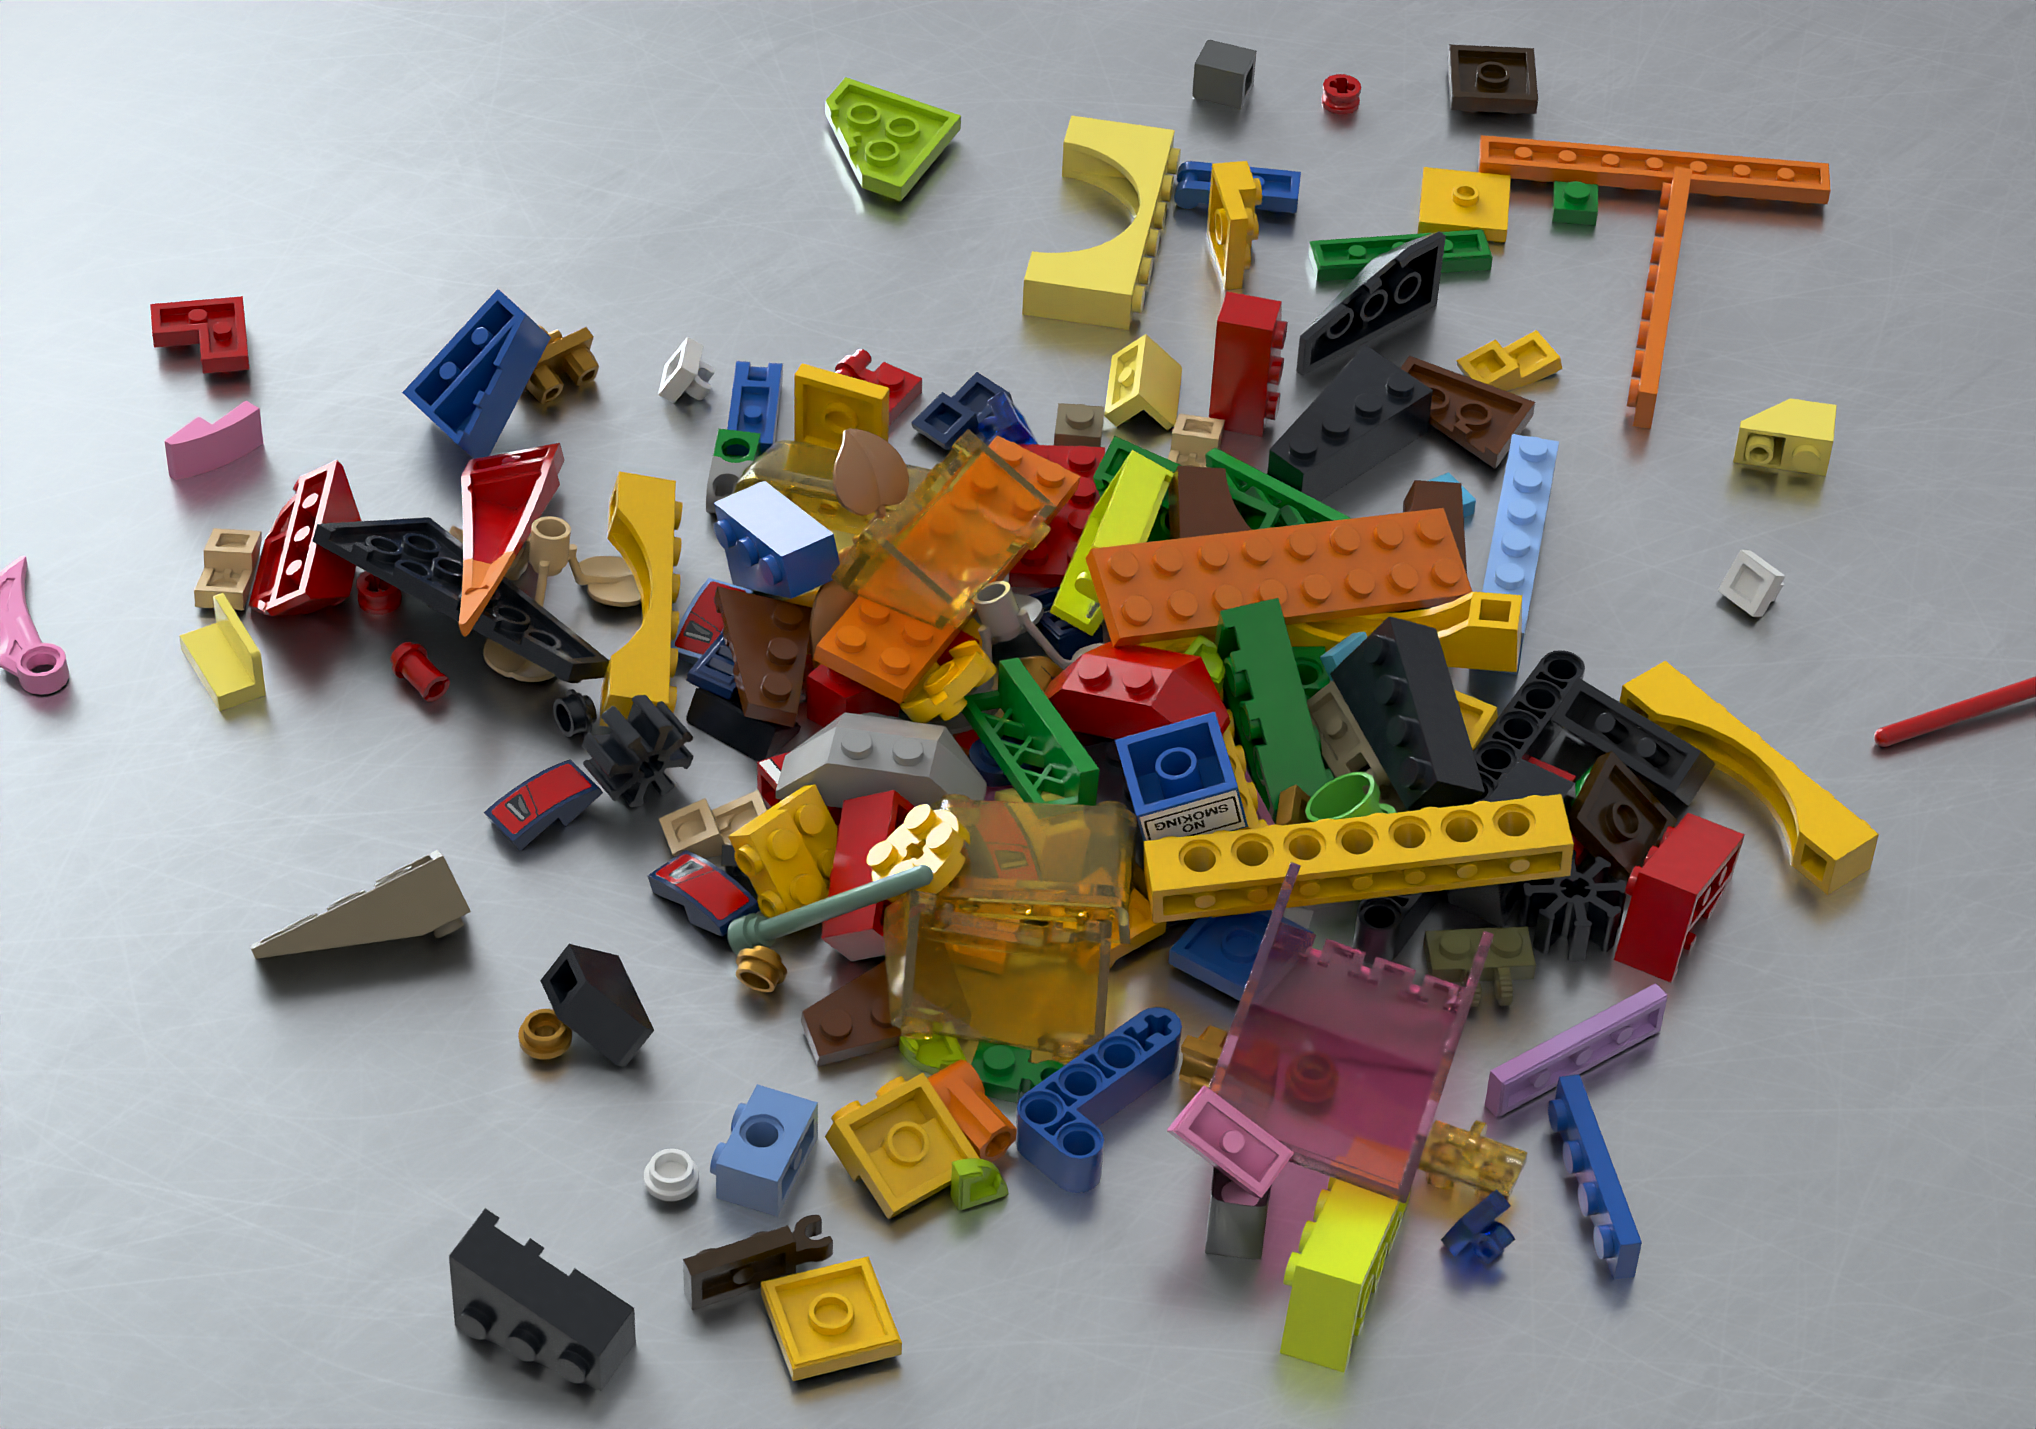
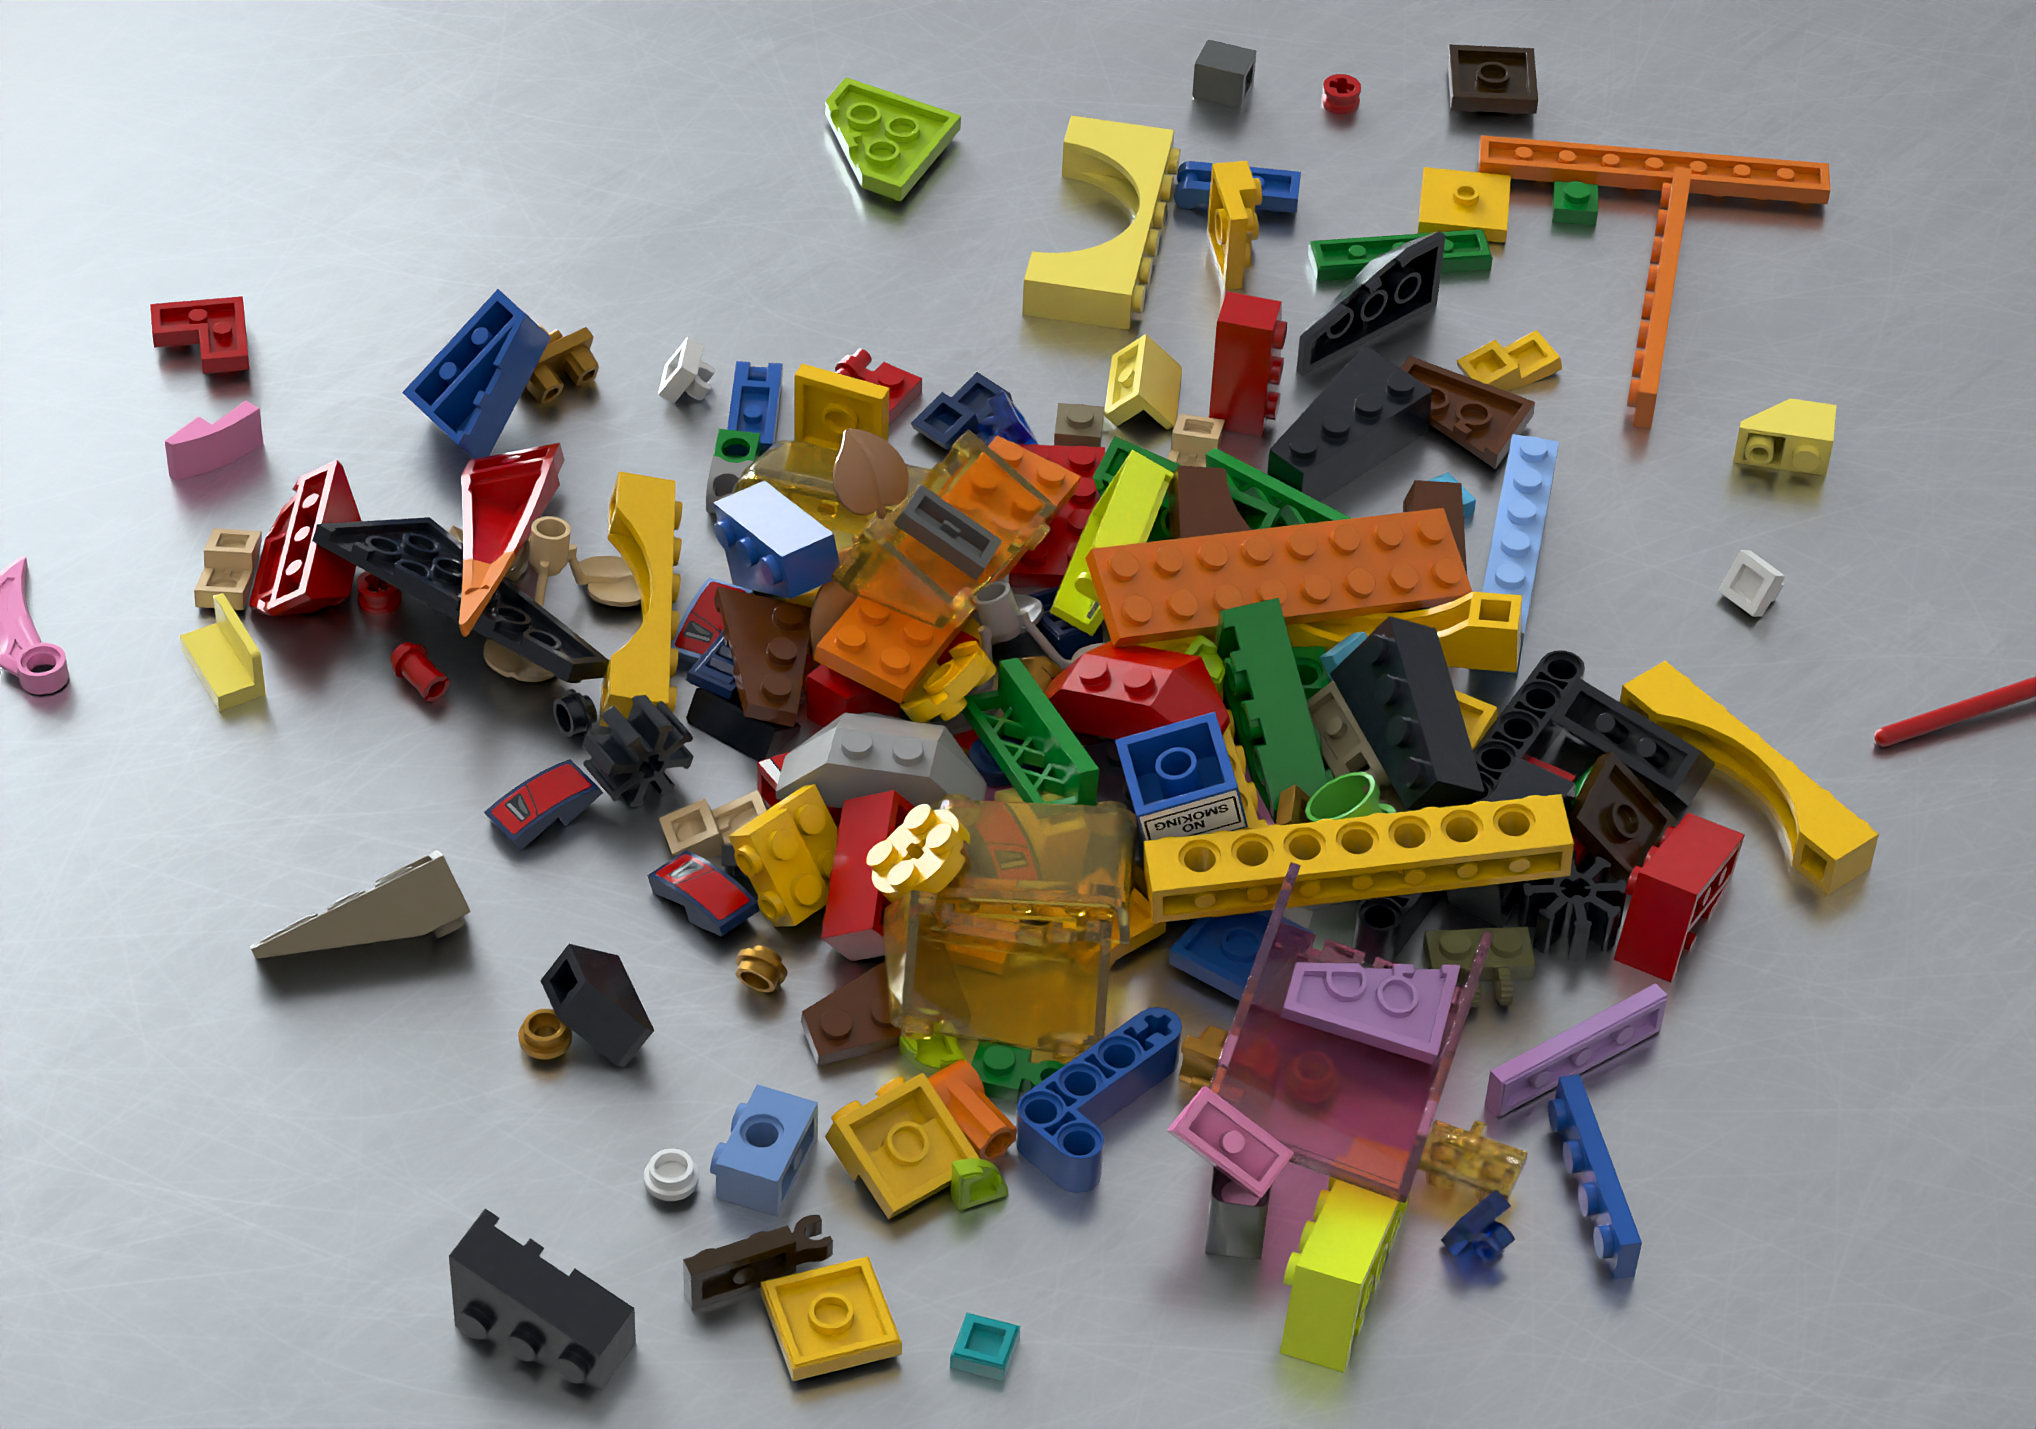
sand green piece [728,865,933,956] -> none
none -> dark grey tile [894,484,1002,580]
none -> teal tile [950,1312,1021,1382]
none -> lavender wing [1280,962,1460,1065]

